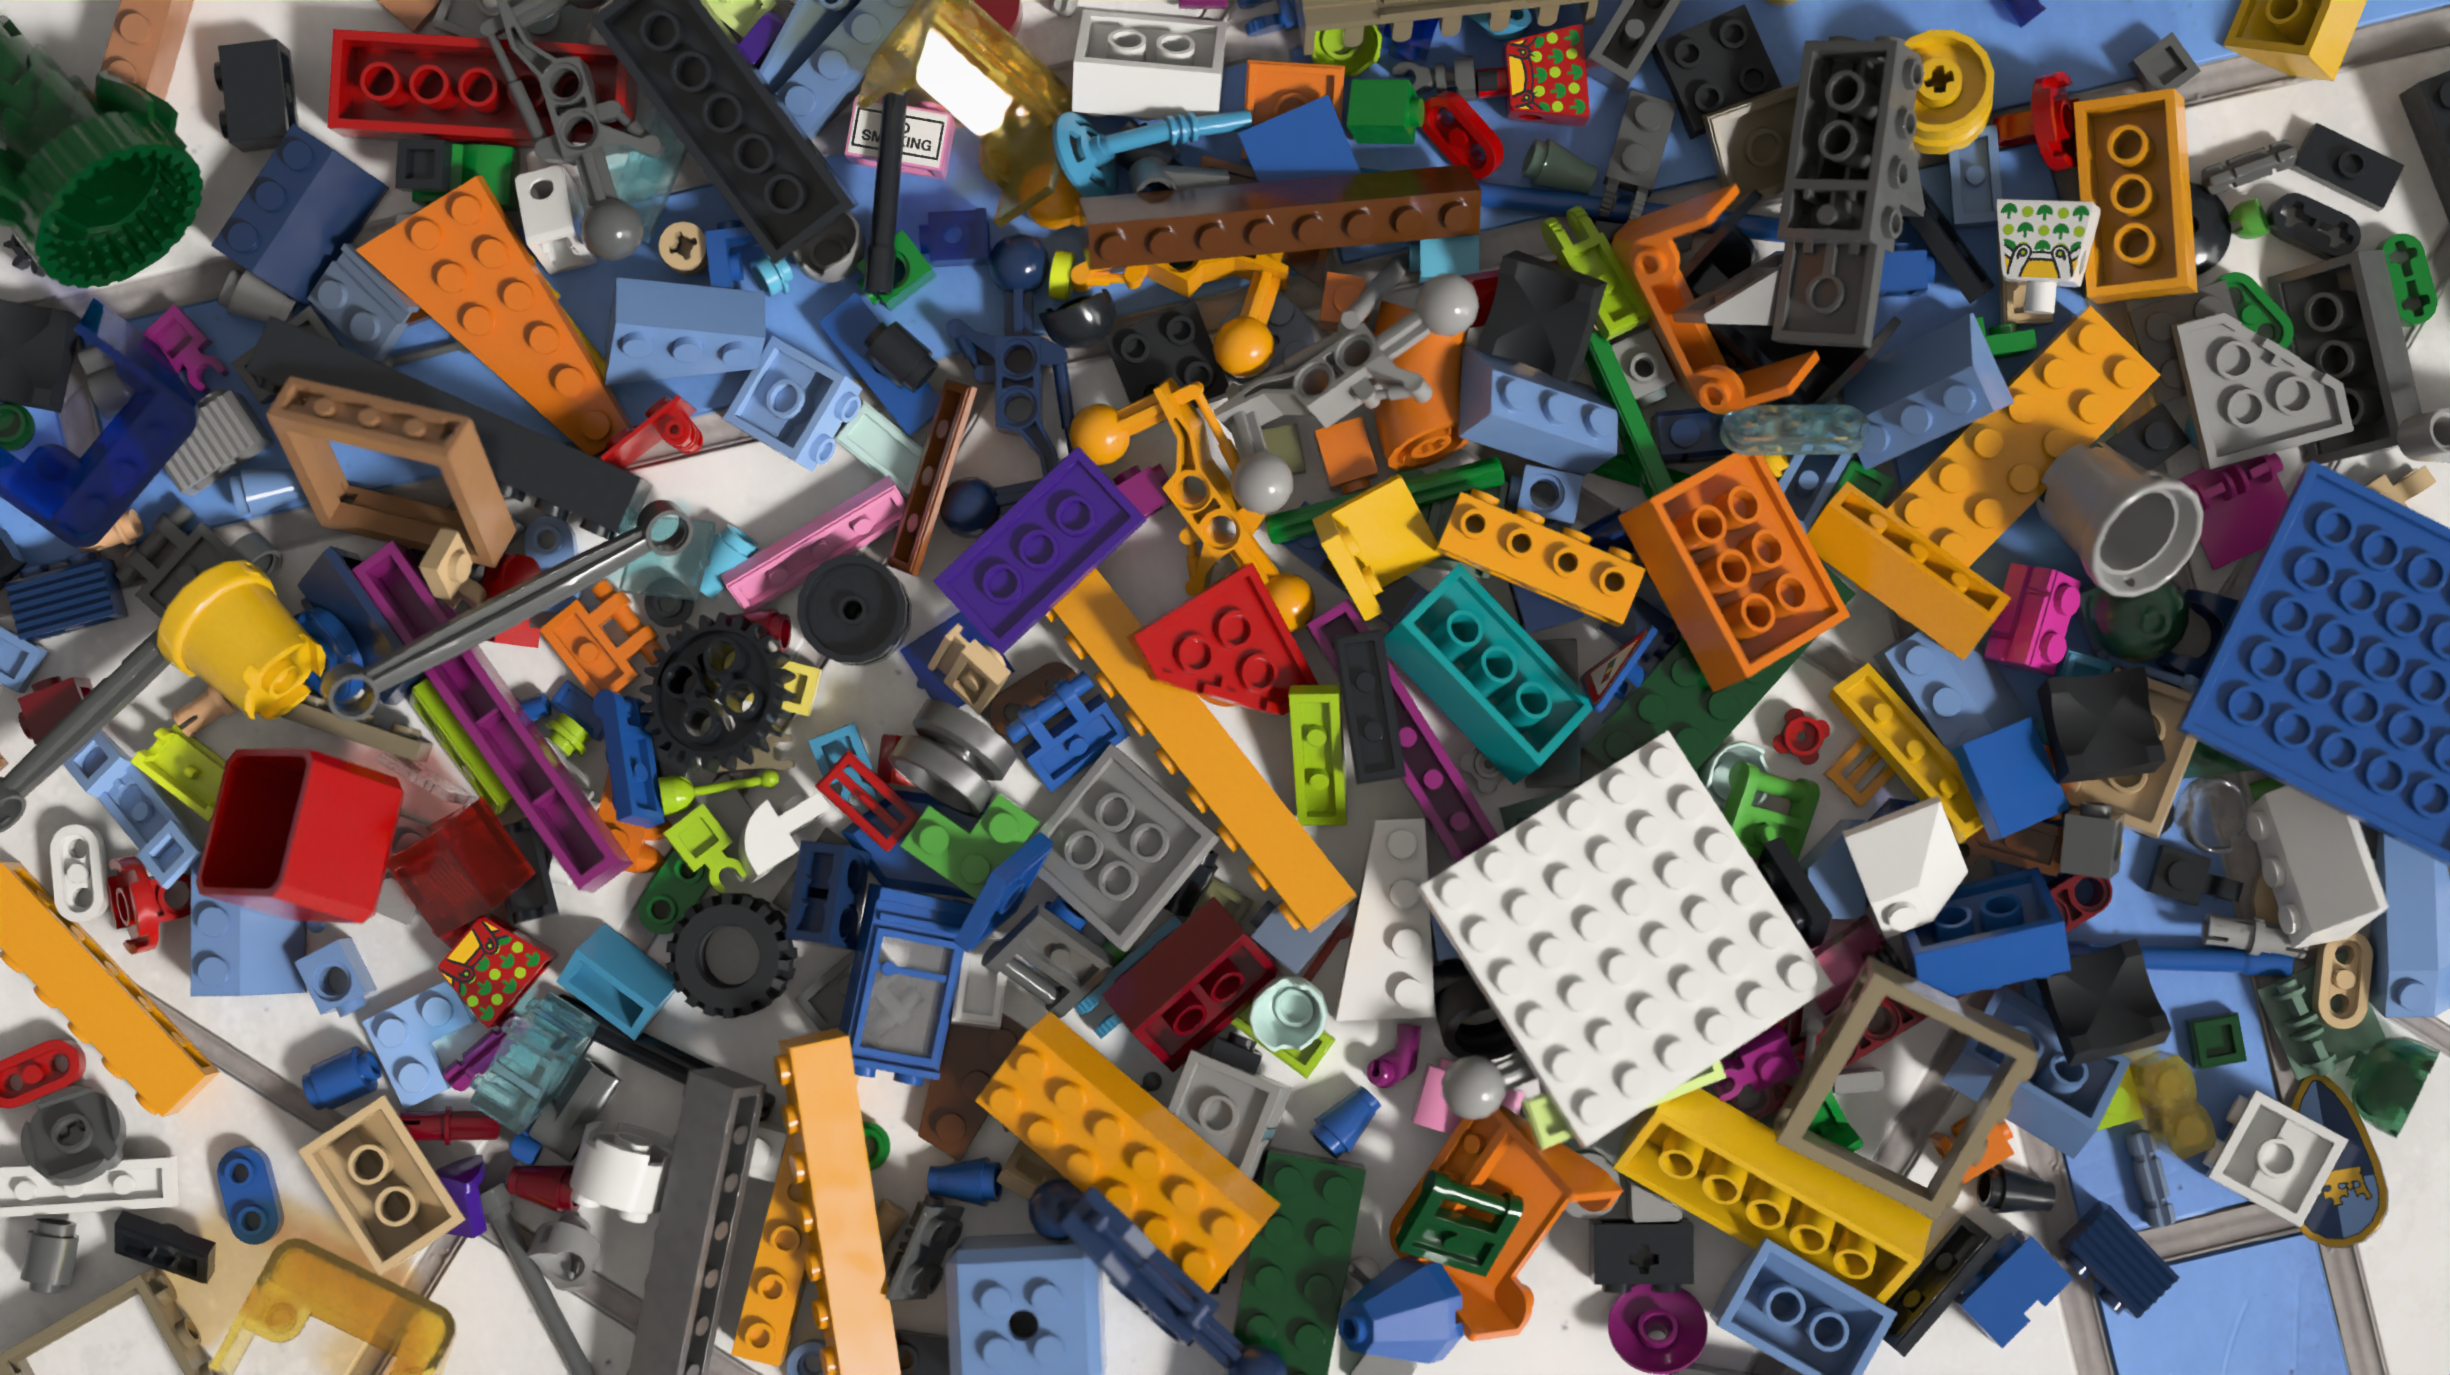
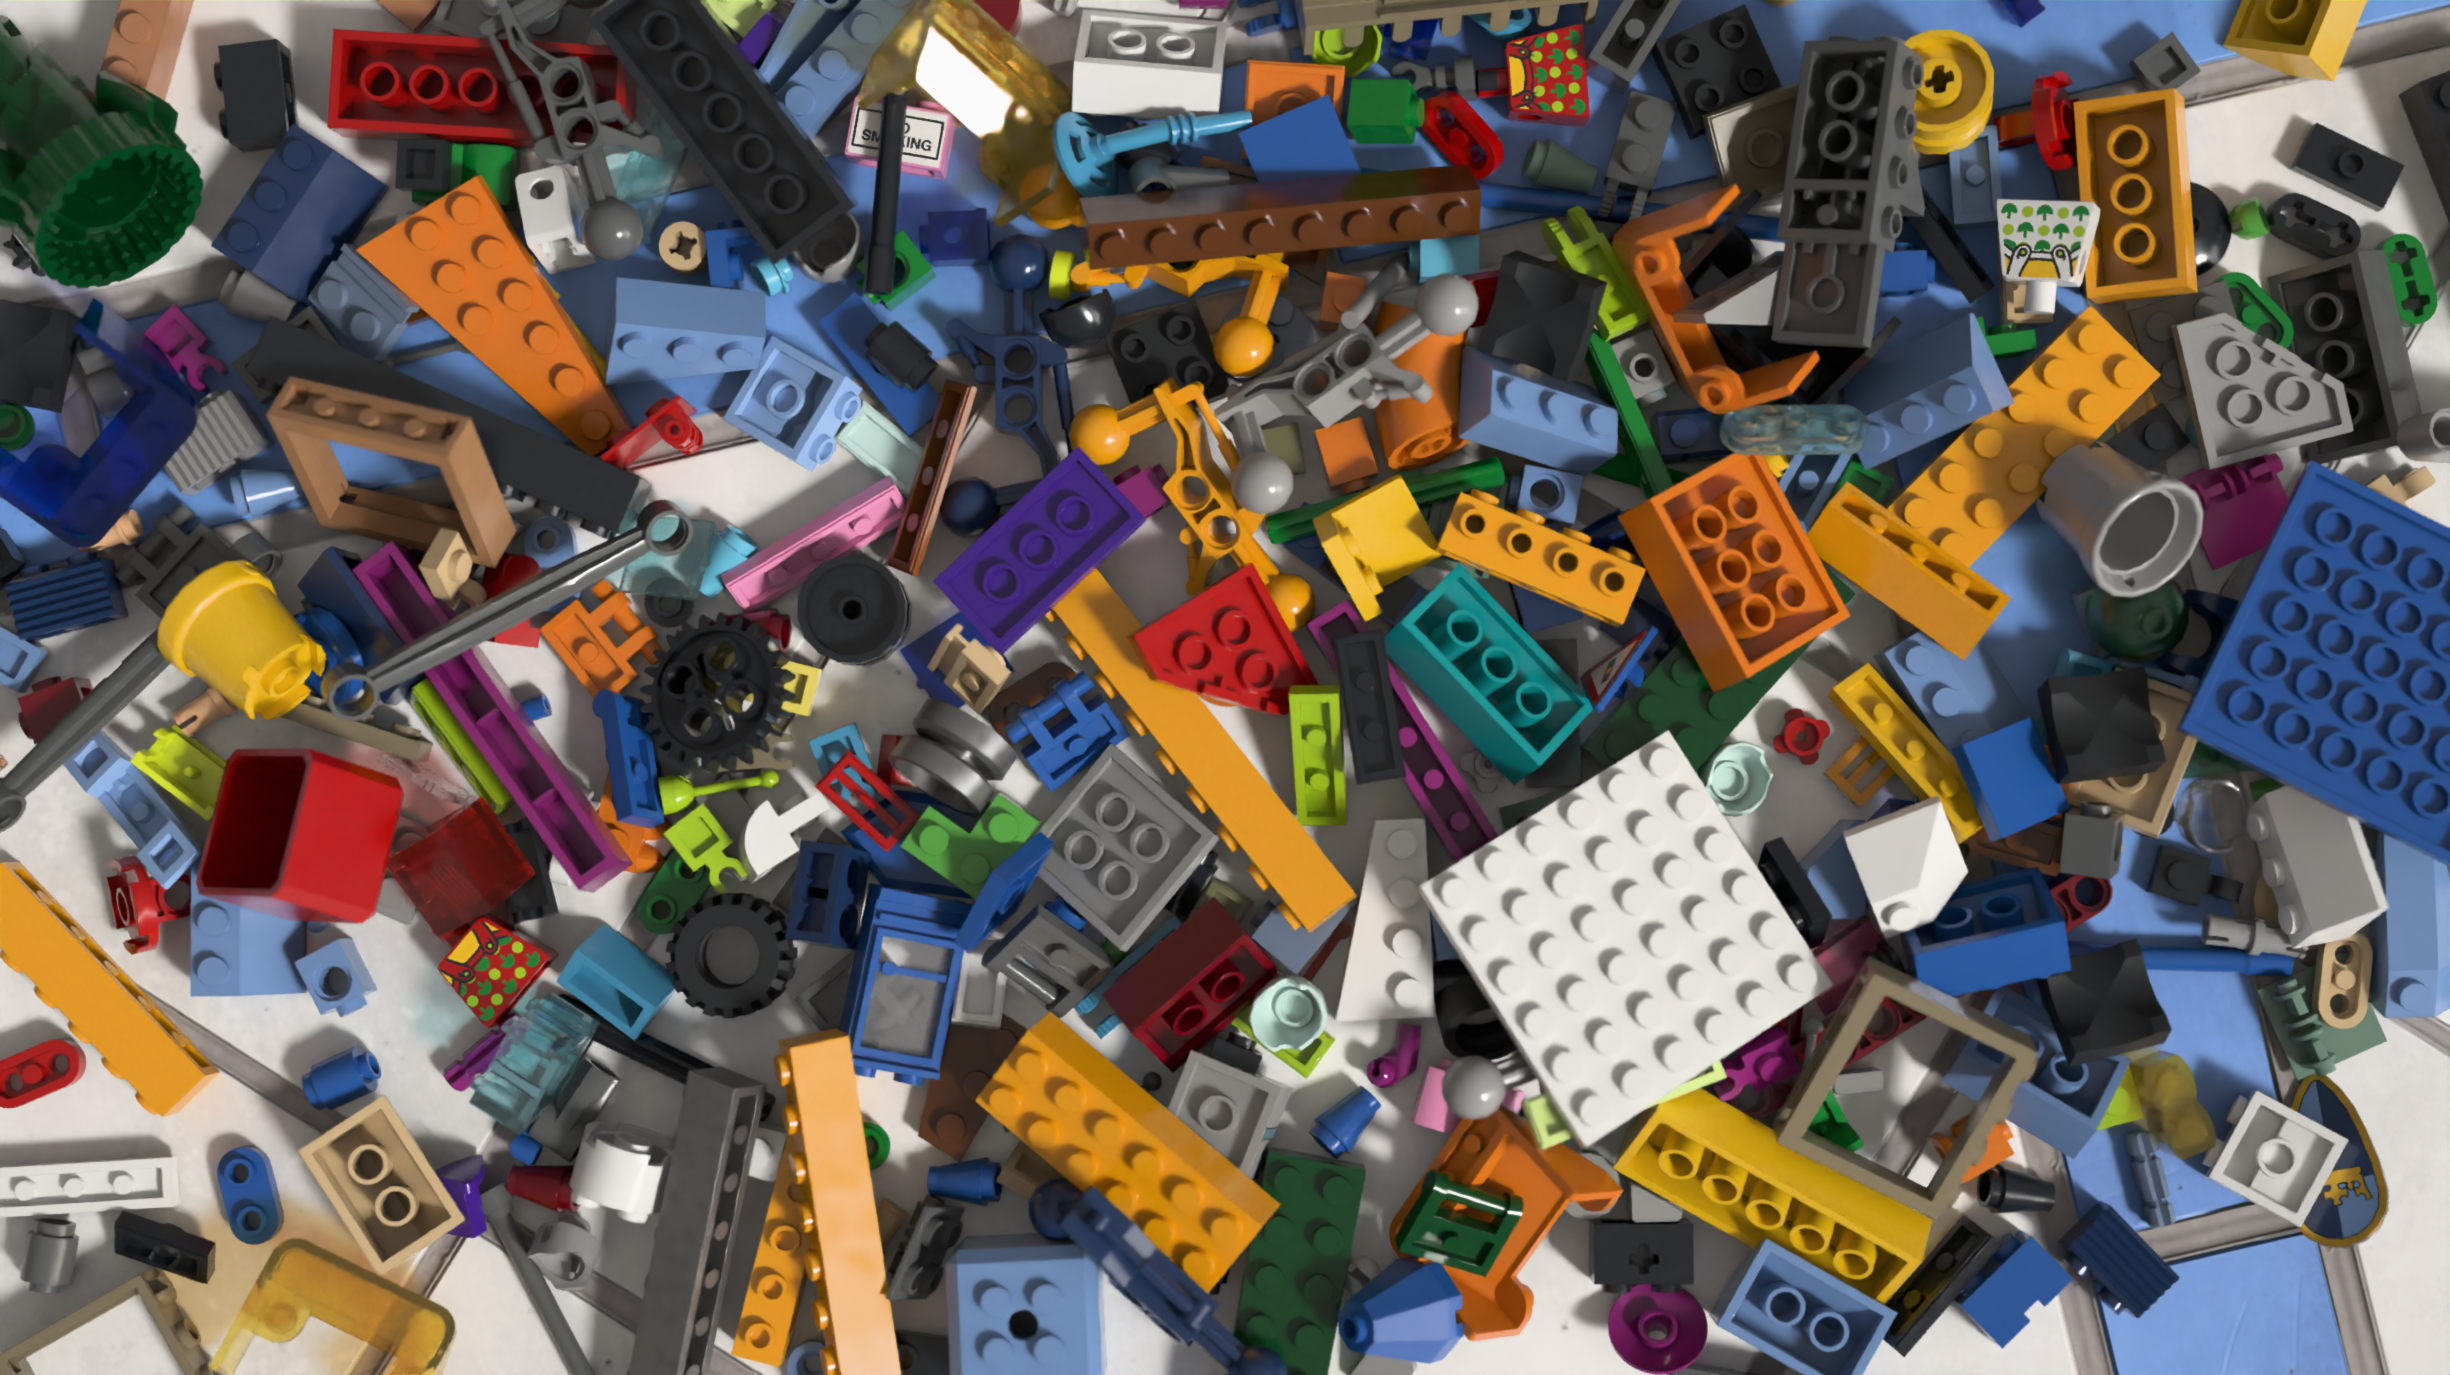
dark grey plate [21,1086,126,1186] -> none
white plate [50,824,109,922] -> none
light blue plate [362,980,476,1110] -> none
dark red axle [399,1106,501,1145] -> none
lime plate [545,713,592,757] -> none
blue piece [549,680,604,742] -> none
bright green plate [1722,761,1820,861] -> none
dark pink brick [1983,563,2081,677] -> none
dark green tile [2185,1011,2247,1069] -> none
dark grey axle [2201,139,2298,196] -> none
clear green cylinder [2346,1036,2441,1139] -> none

